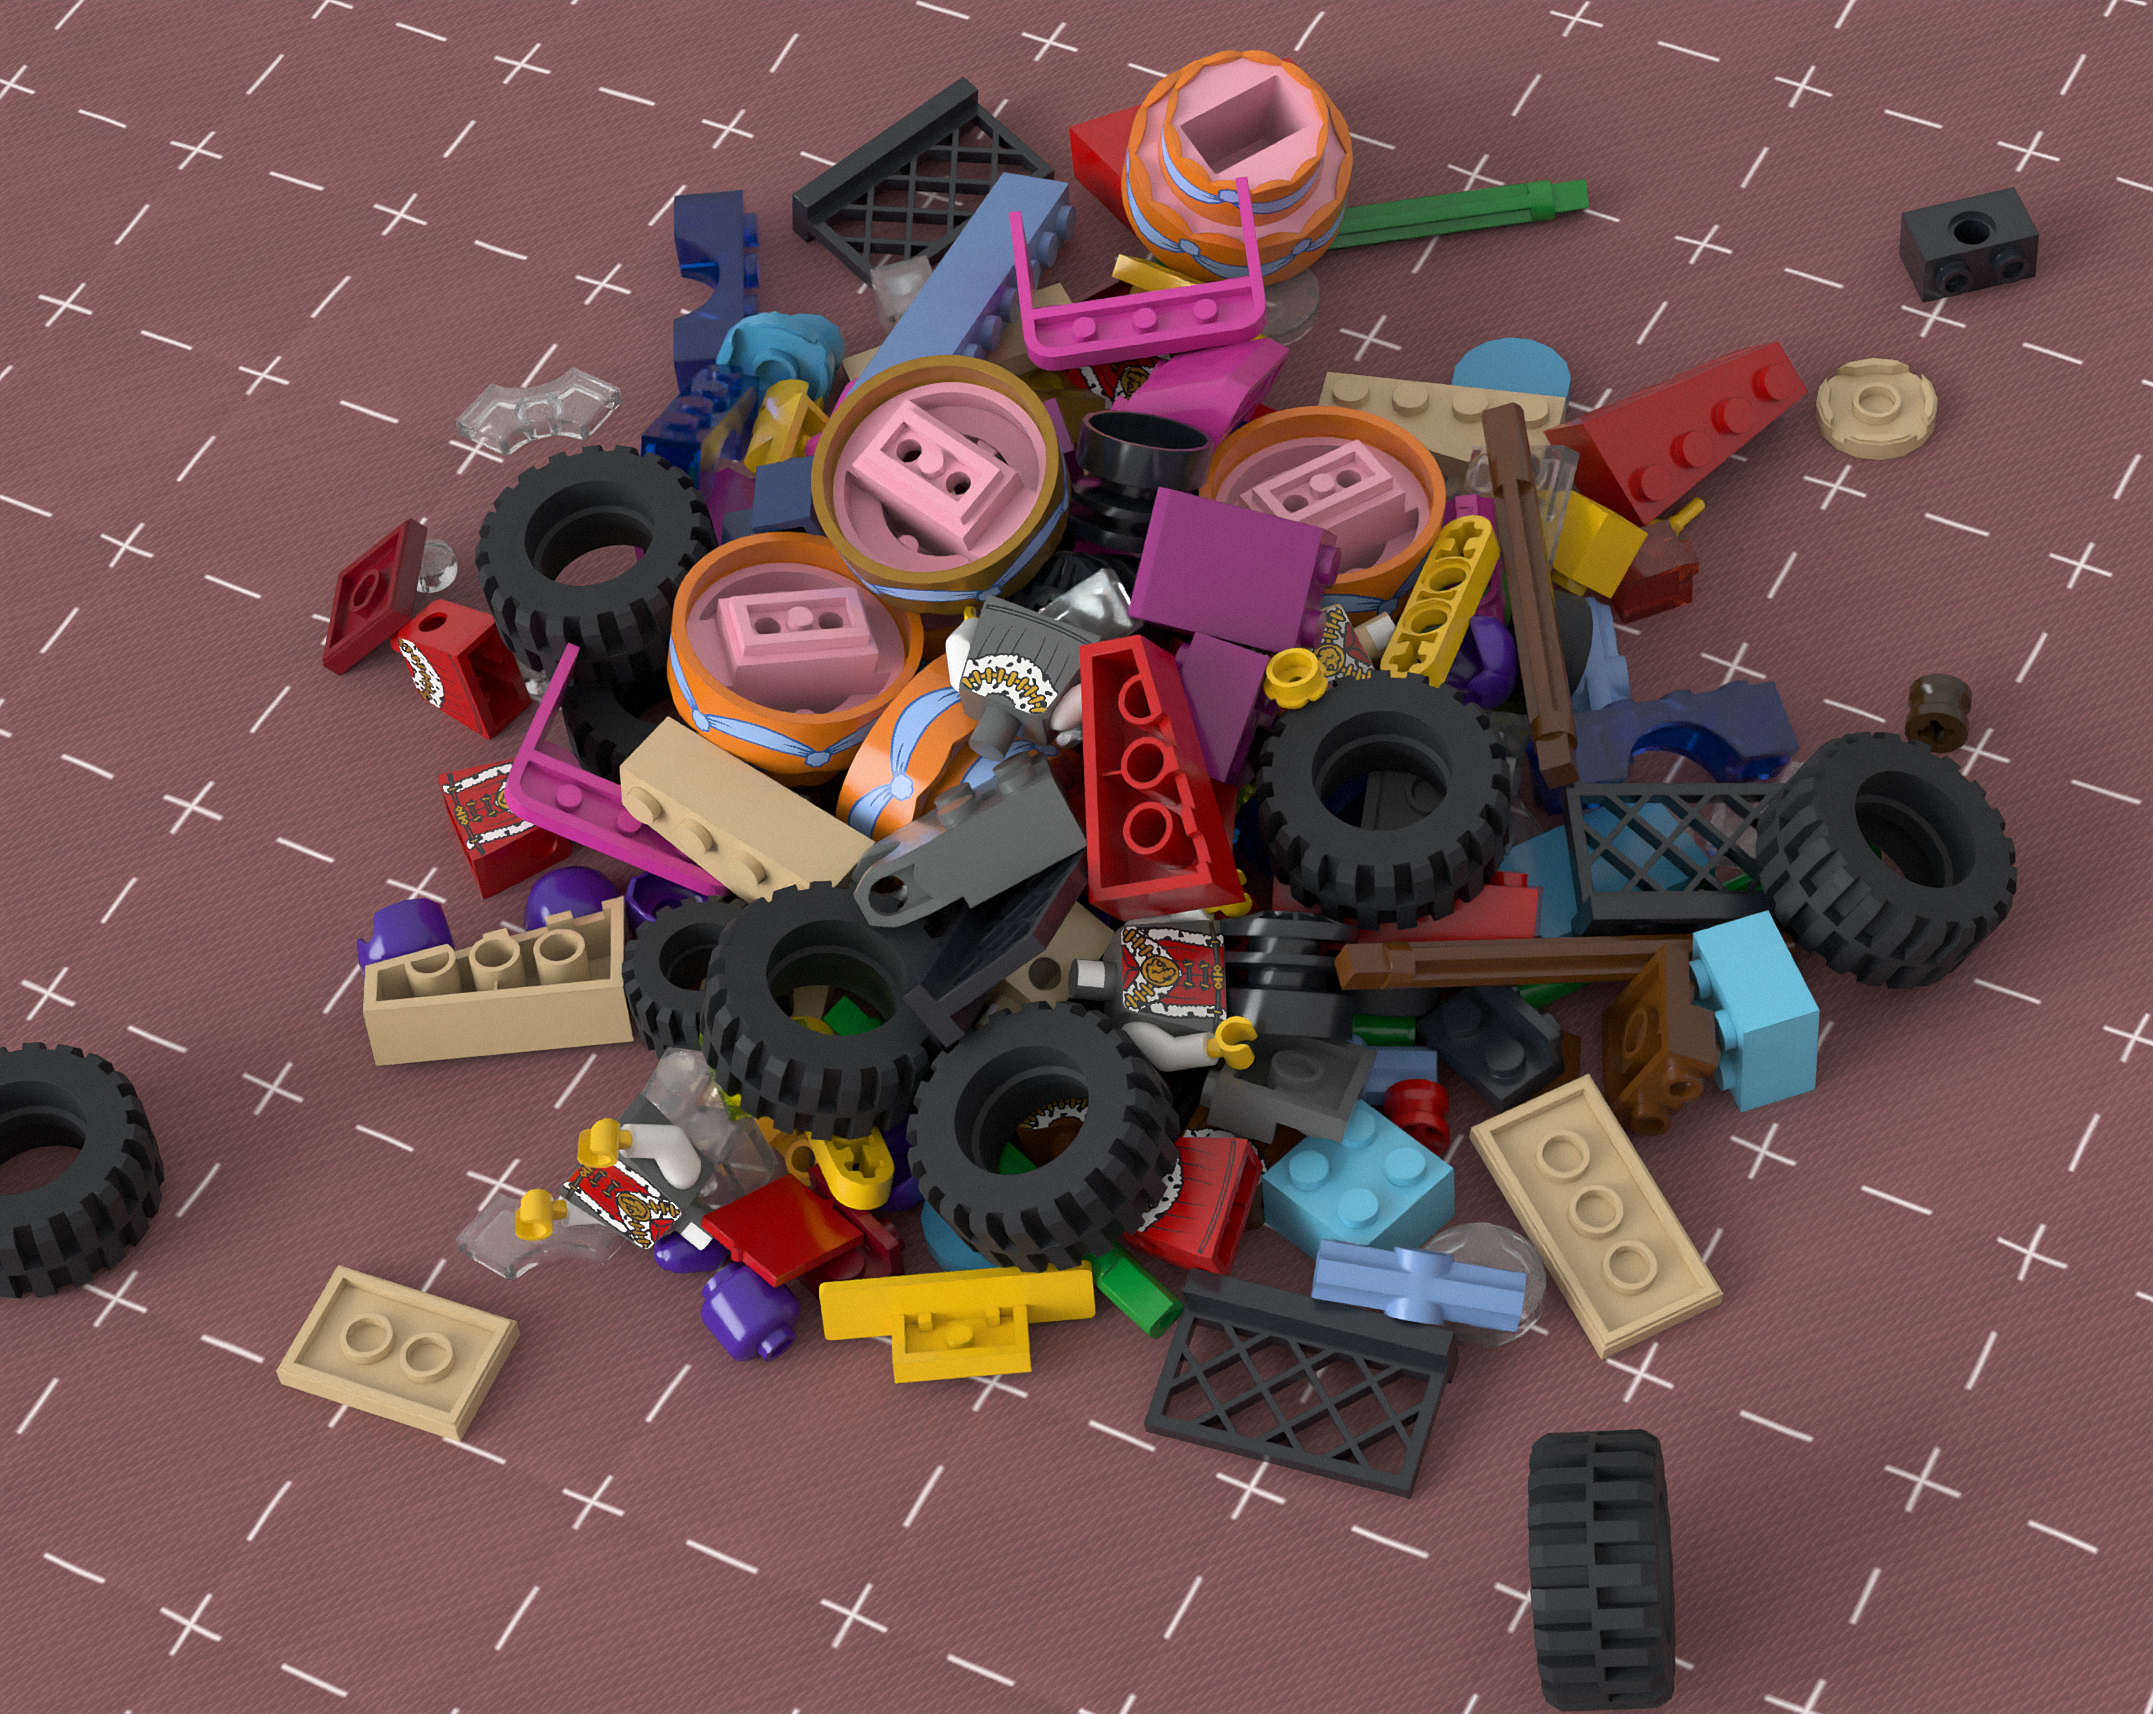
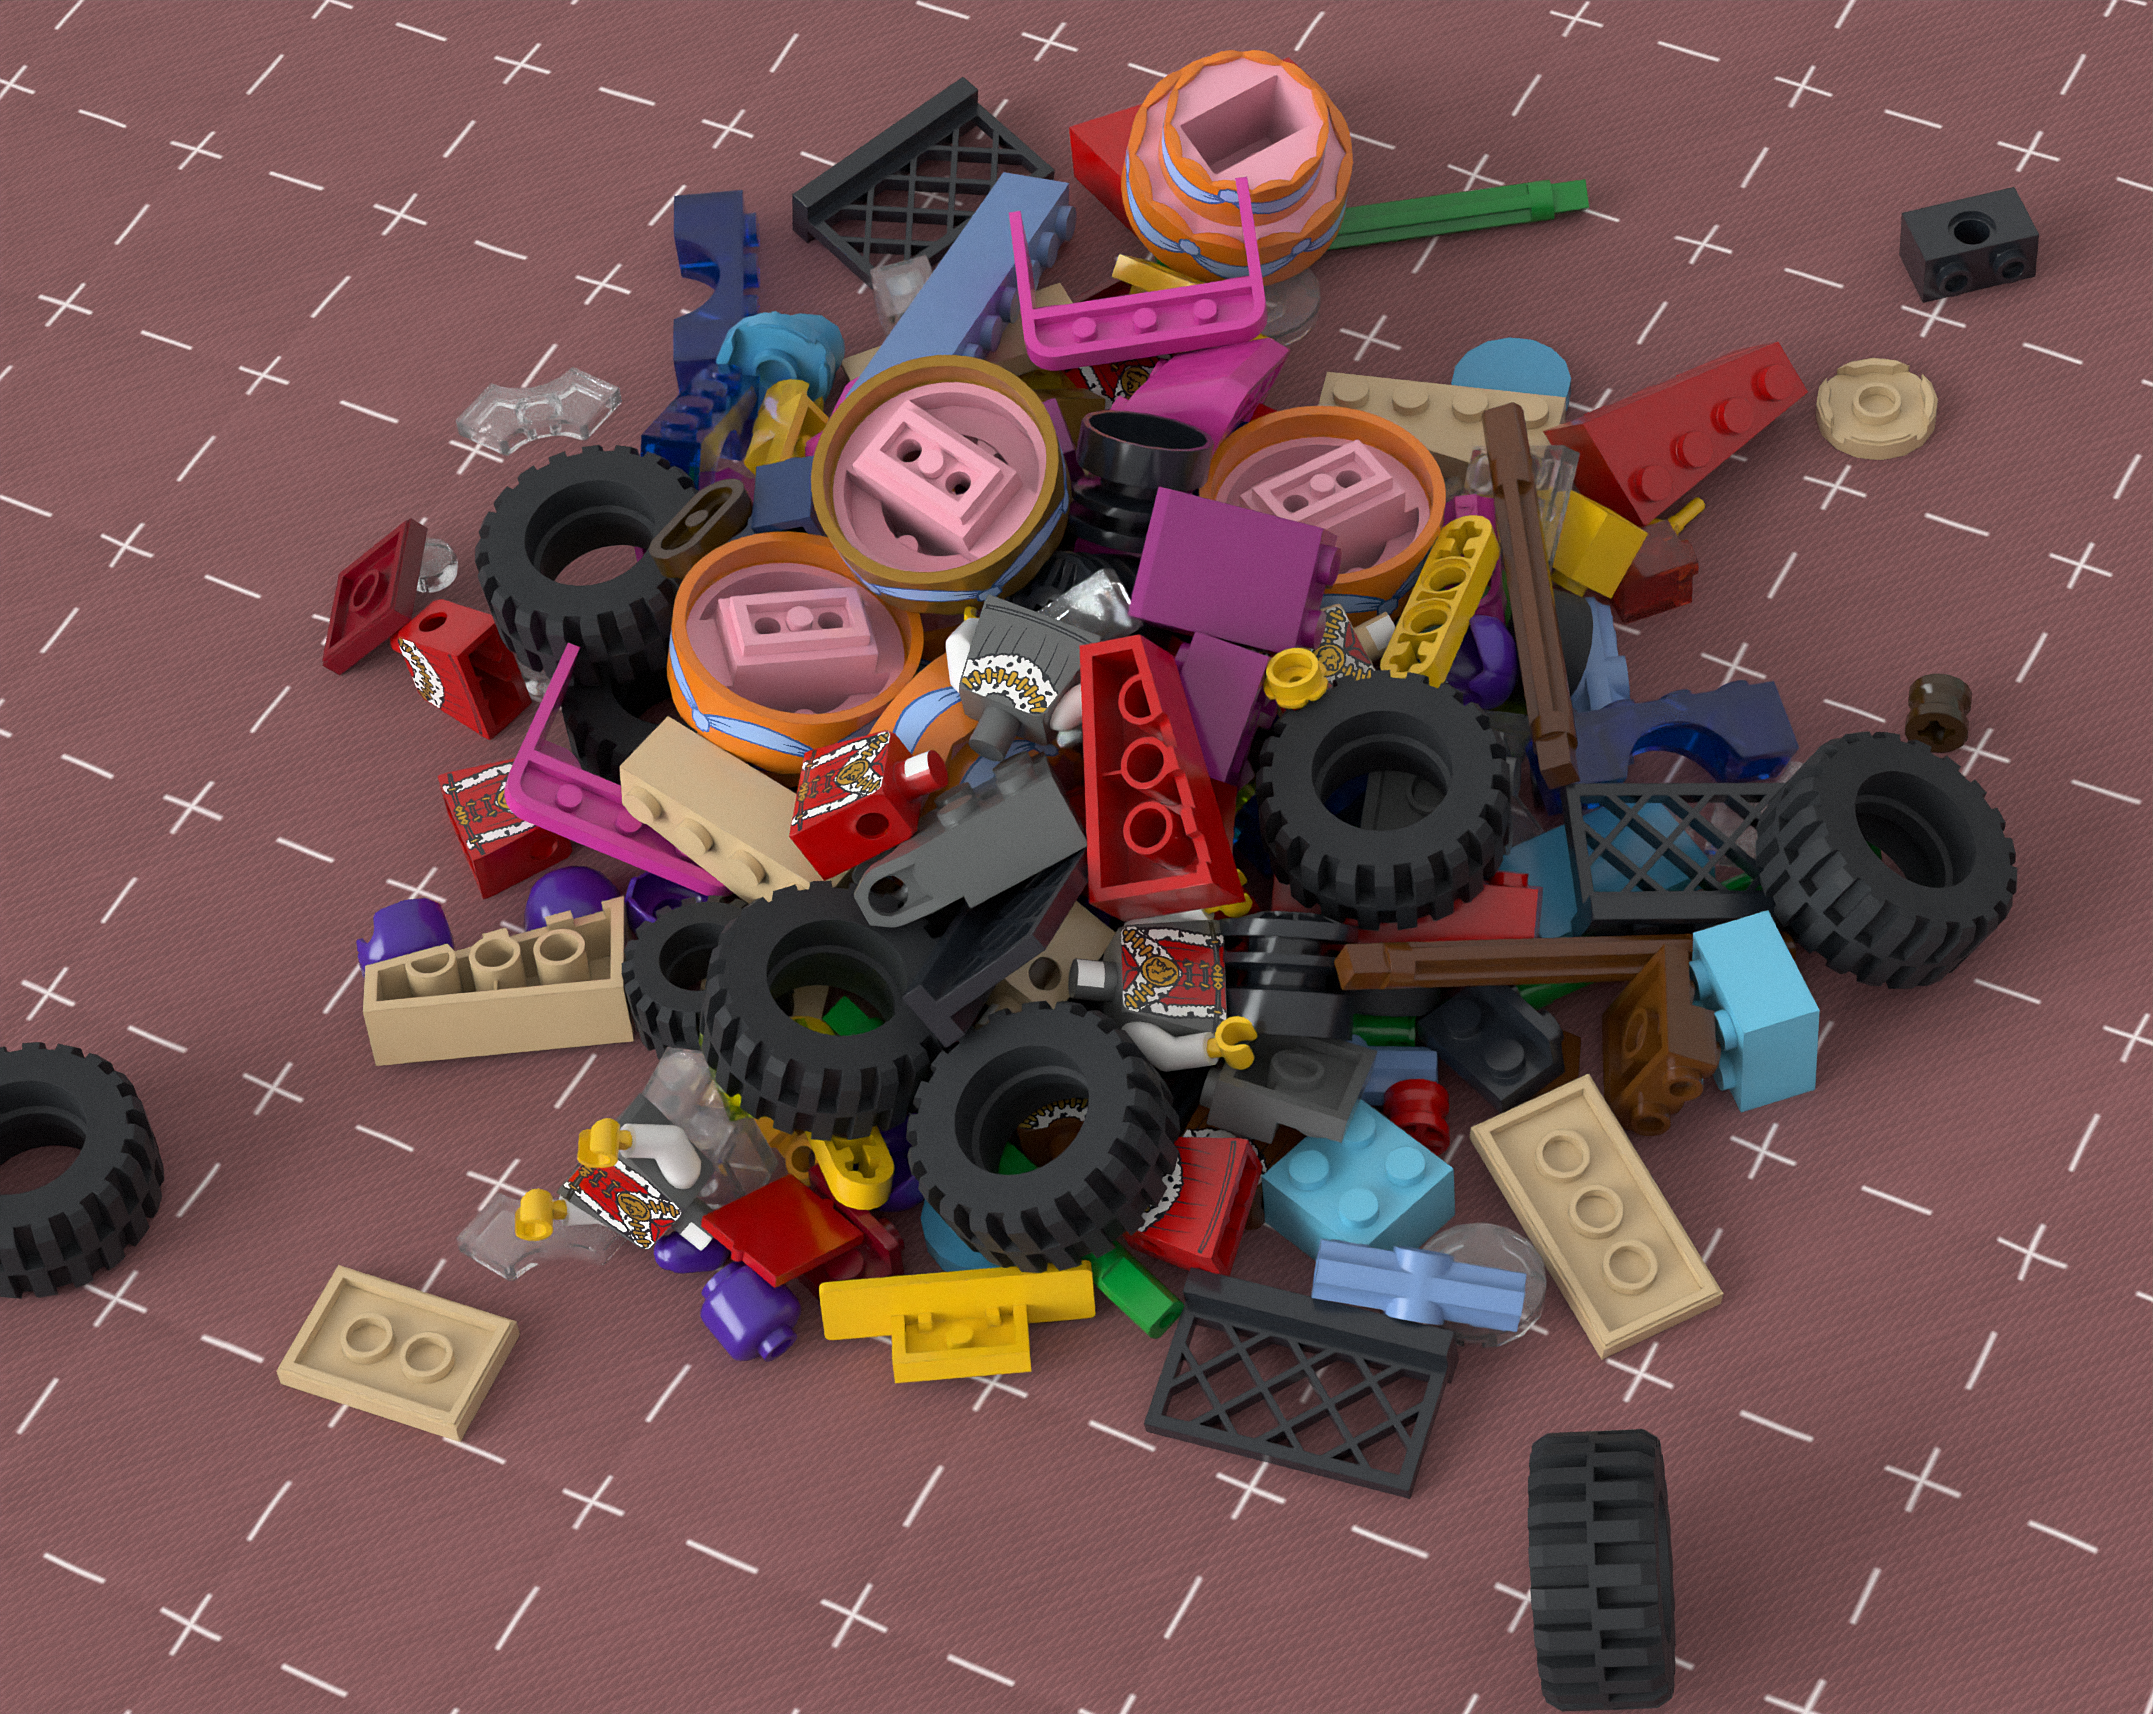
none -> dark brown plate [649,479,753,580]
none -> red torso [789,730,948,881]

